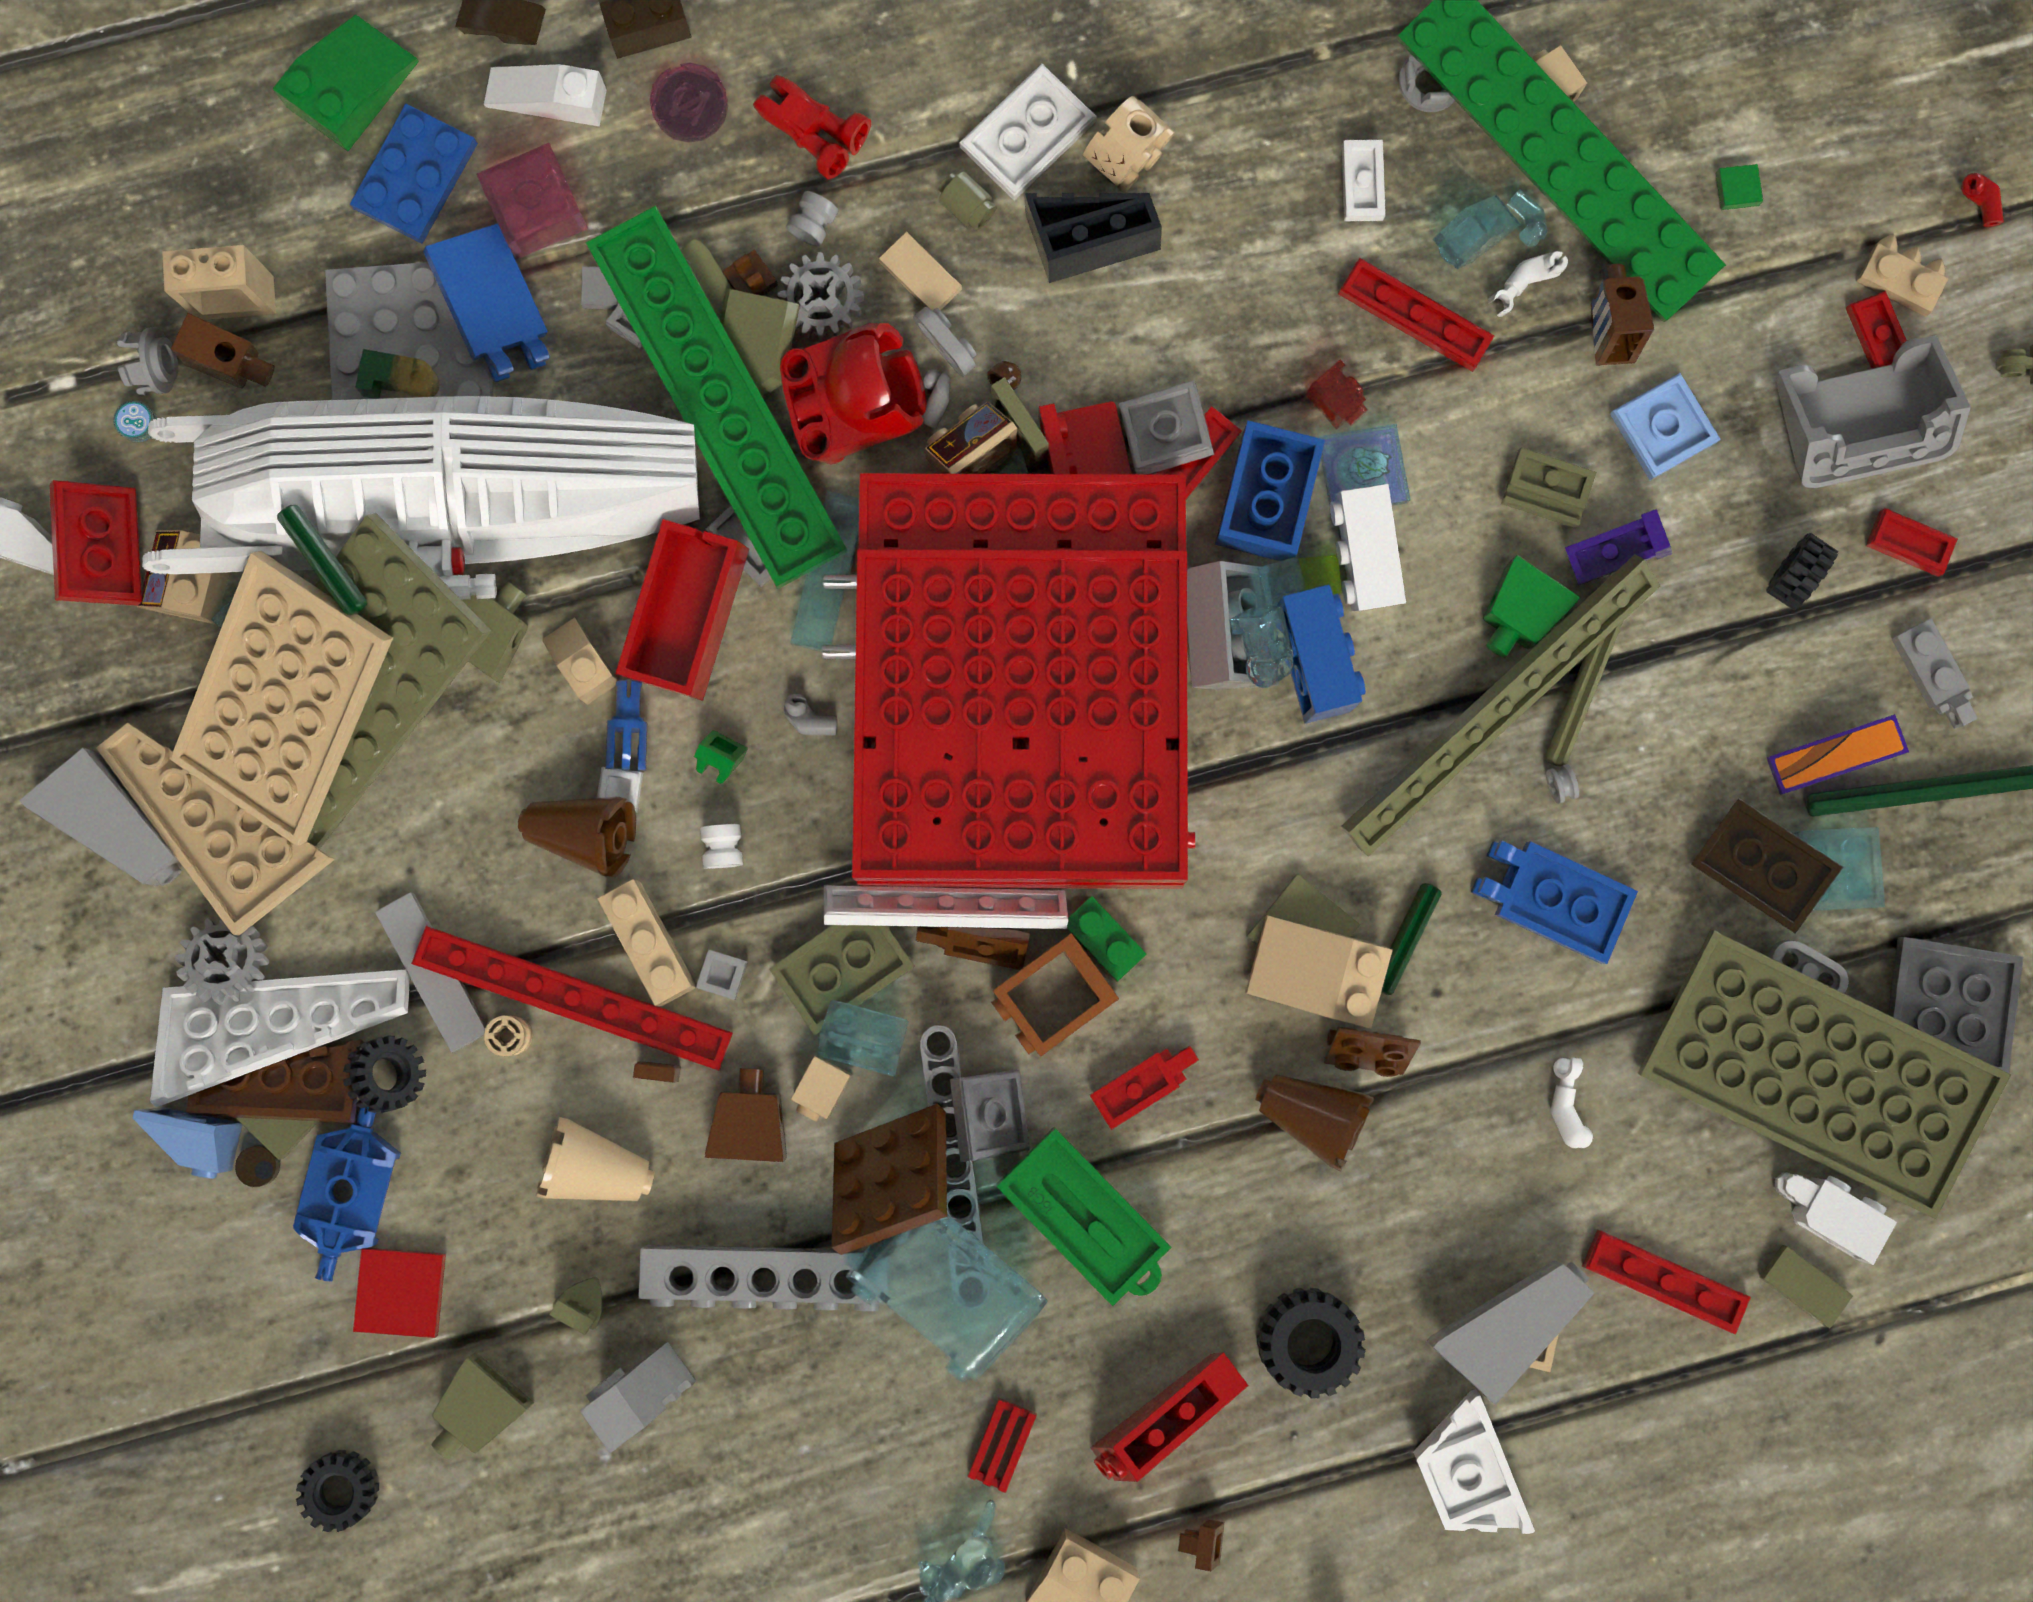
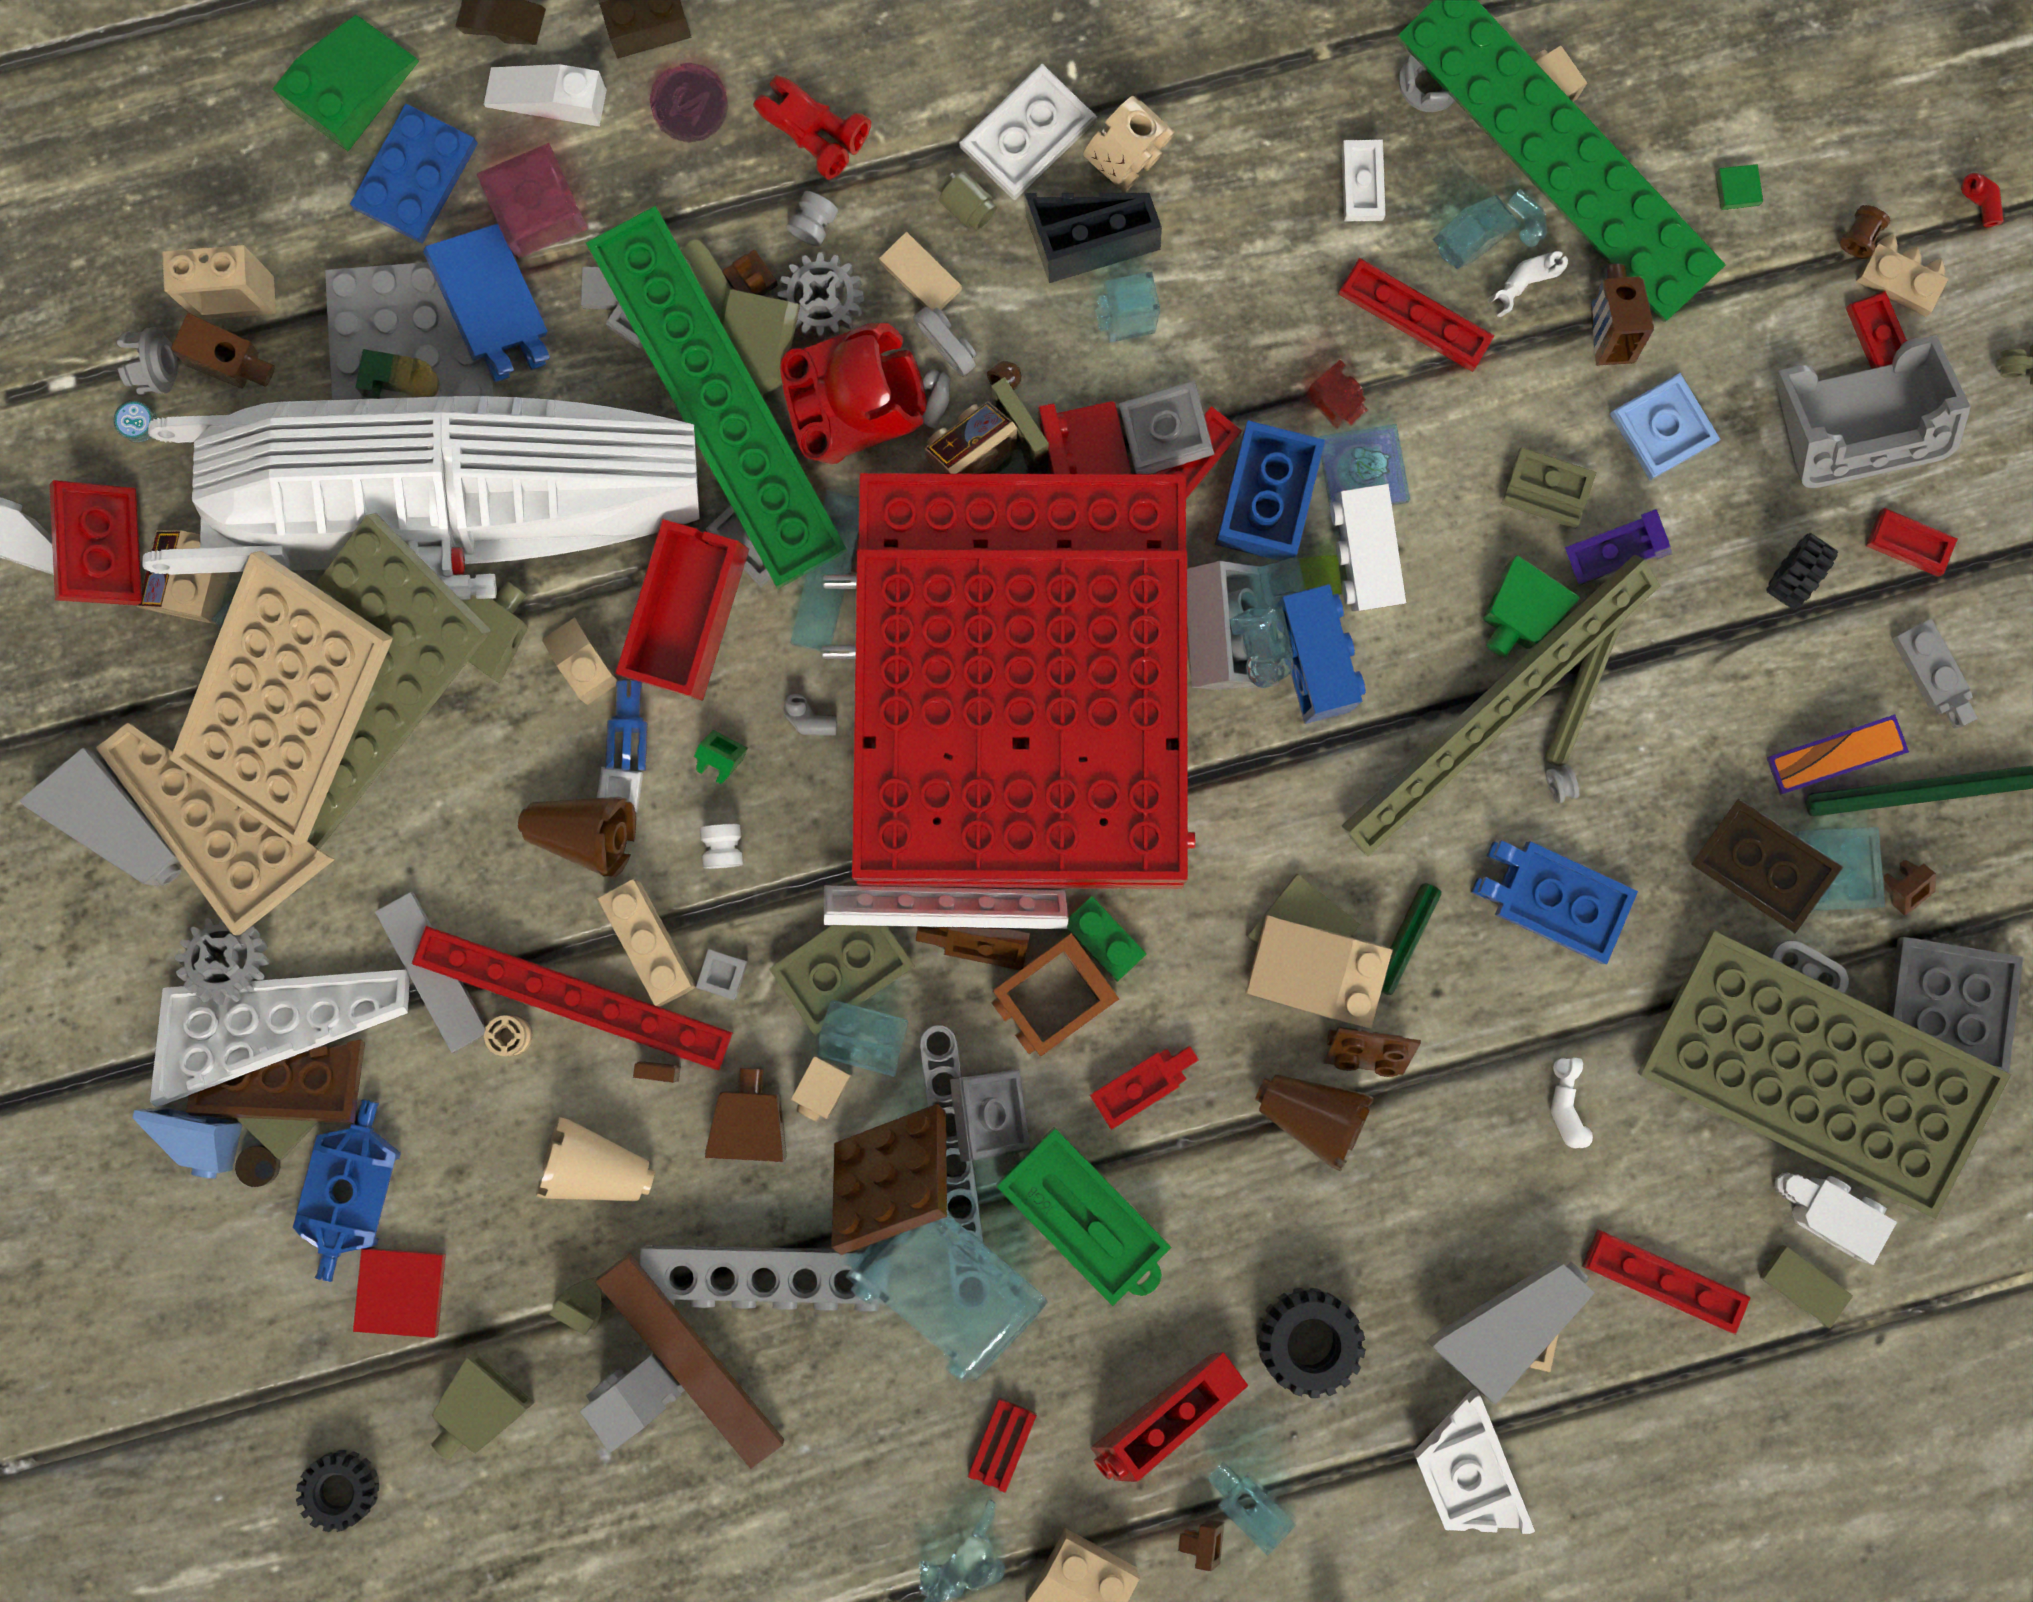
dark green axle [277,504,367,615] -> none
black tyre [343,1035,426,1113] -> none
none -> reddish brown tile [595,1253,784,1469]
none -> clear light blue brick [1096,271,1160,343]
none -> clear light blue torso [1207,1461,1296,1556]
none -> reddish brown bush [1839,205,1891,258]
none -> reddish brown tile [1883,860,1936,916]

